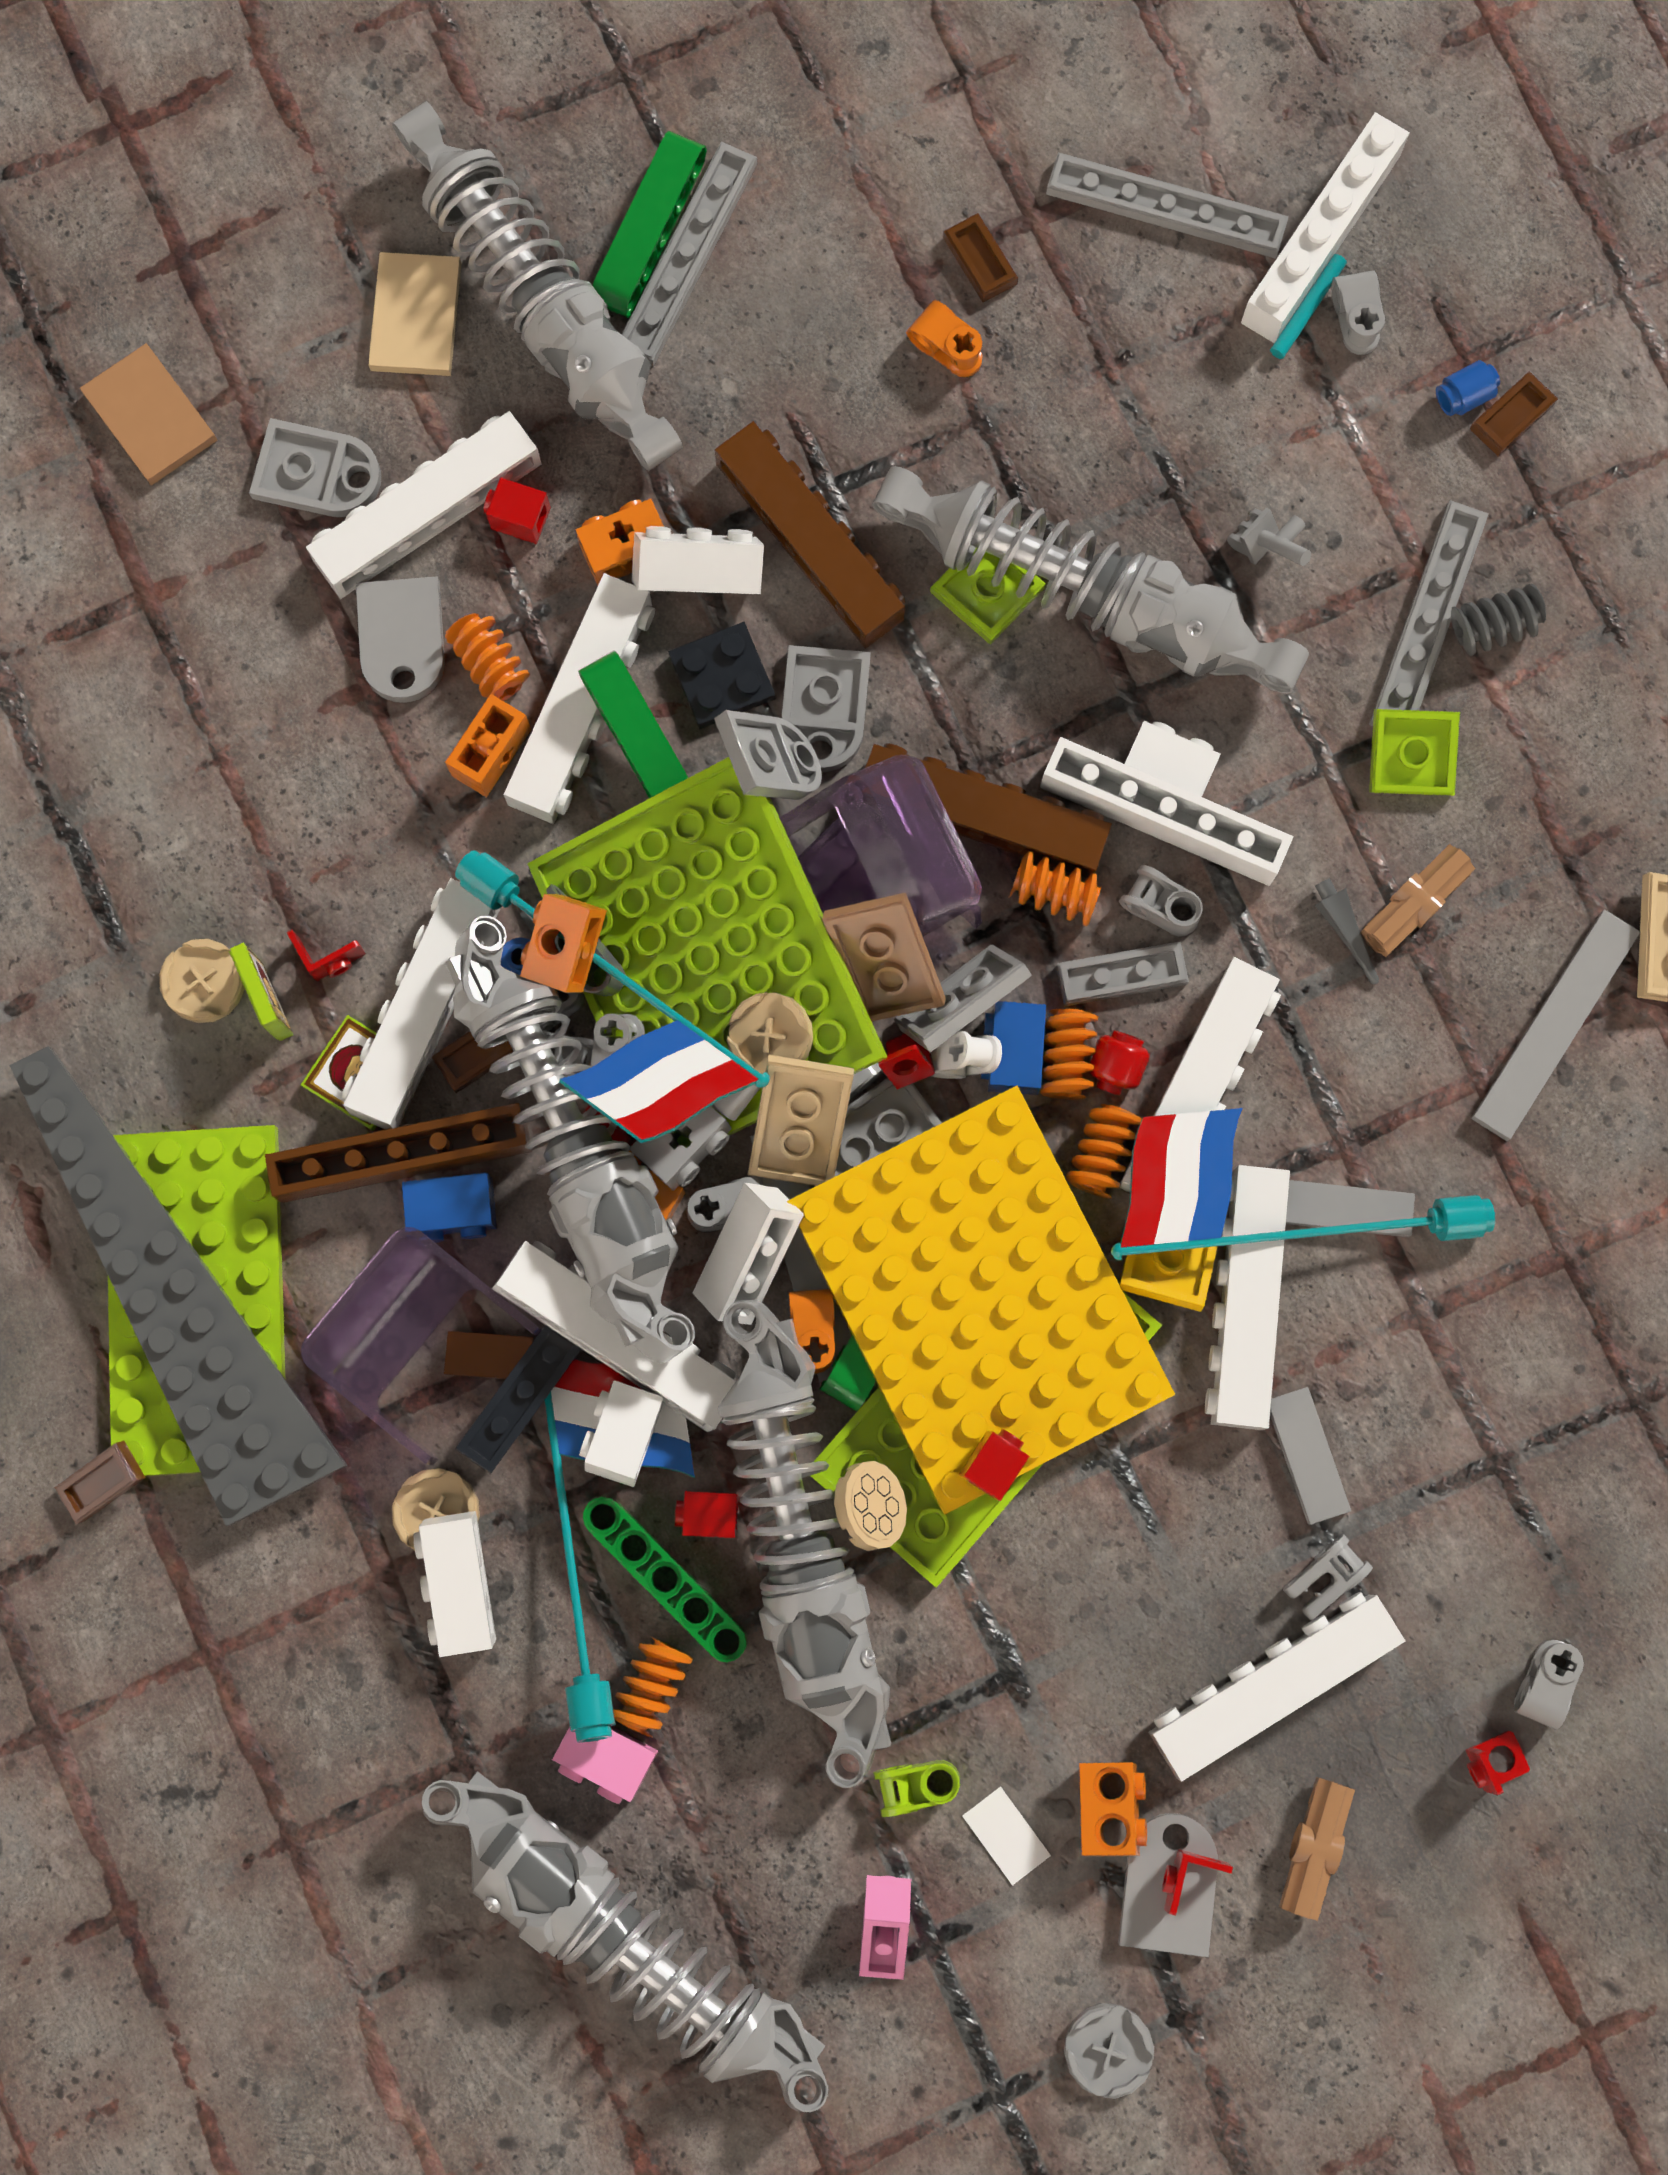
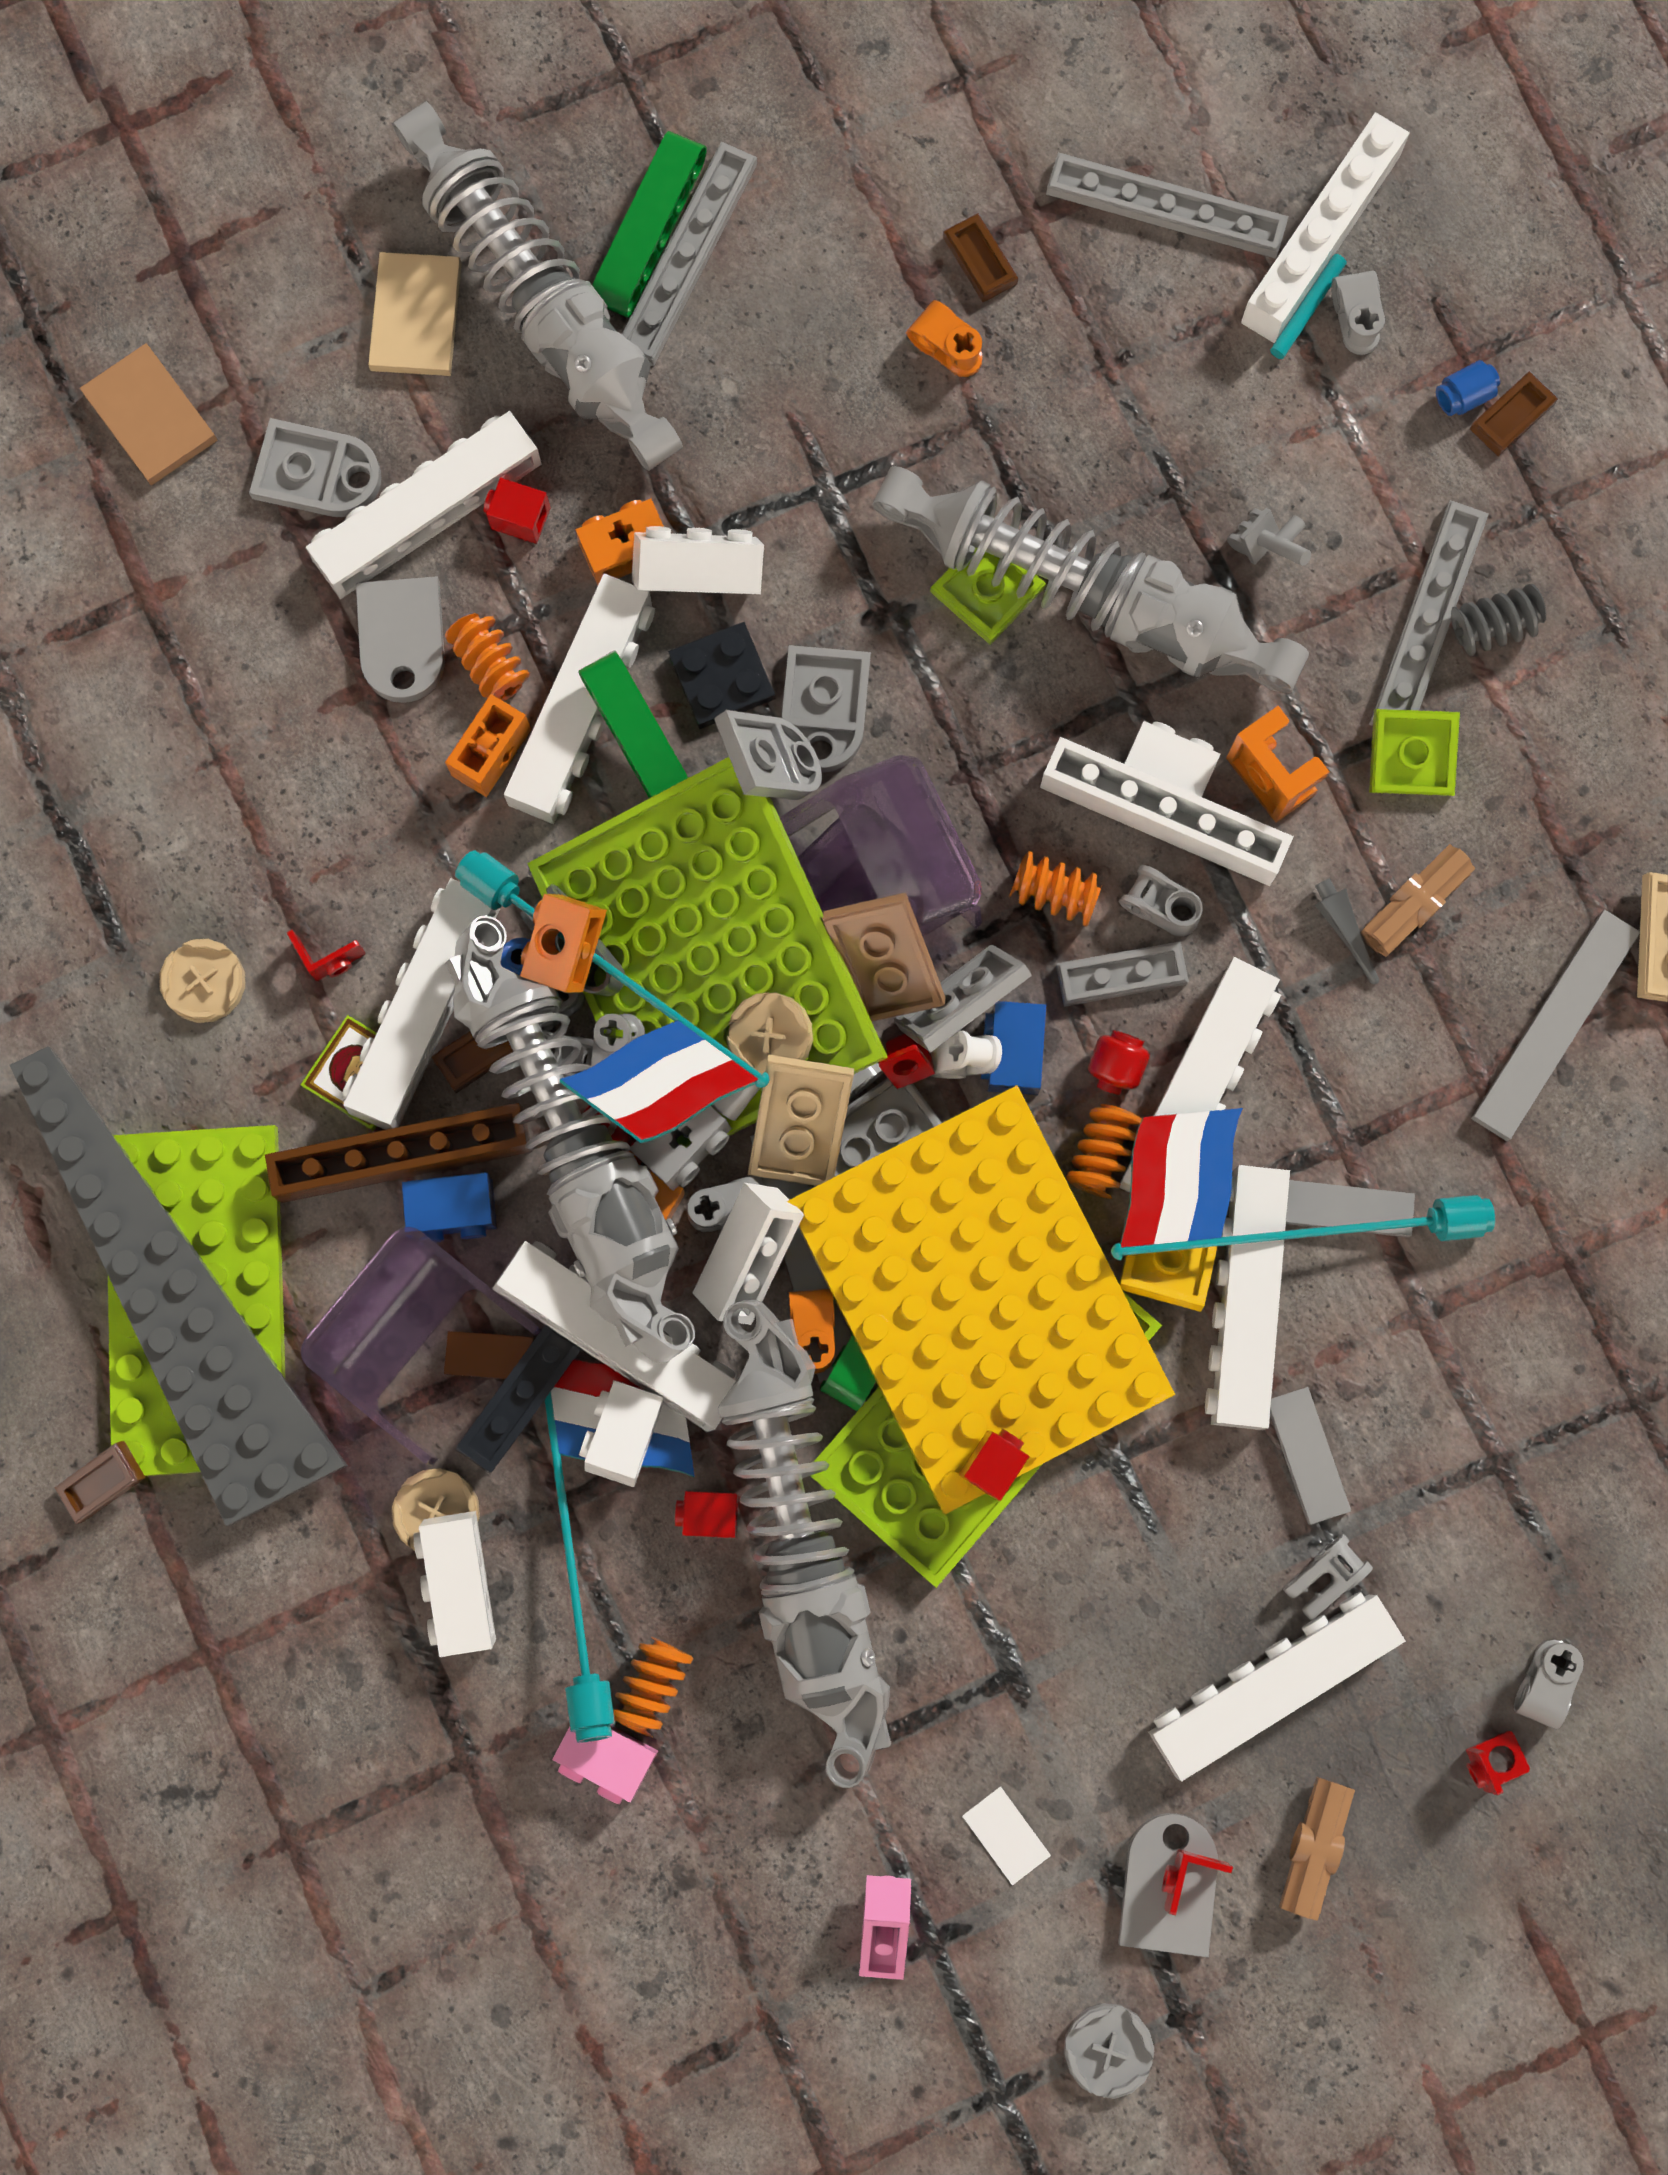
lime tile [229,942,293,1041] -> none
piece [422,1771,828,2112] -> none
green beam [583,1497,748,1663] -> none
reddish brown brick [714,421,906,649] -> none
tan tile [834,1461,907,1551] -> none
reddish brown brick [857,743,1112,878] -> none
lime piece [873,1760,960,1817] -> none
orange piece [1040,1009,1098,1100] -> none
orange brick [1079,1762,1147,1856] -> none
none -> orange panel [1226,706,1330,823]

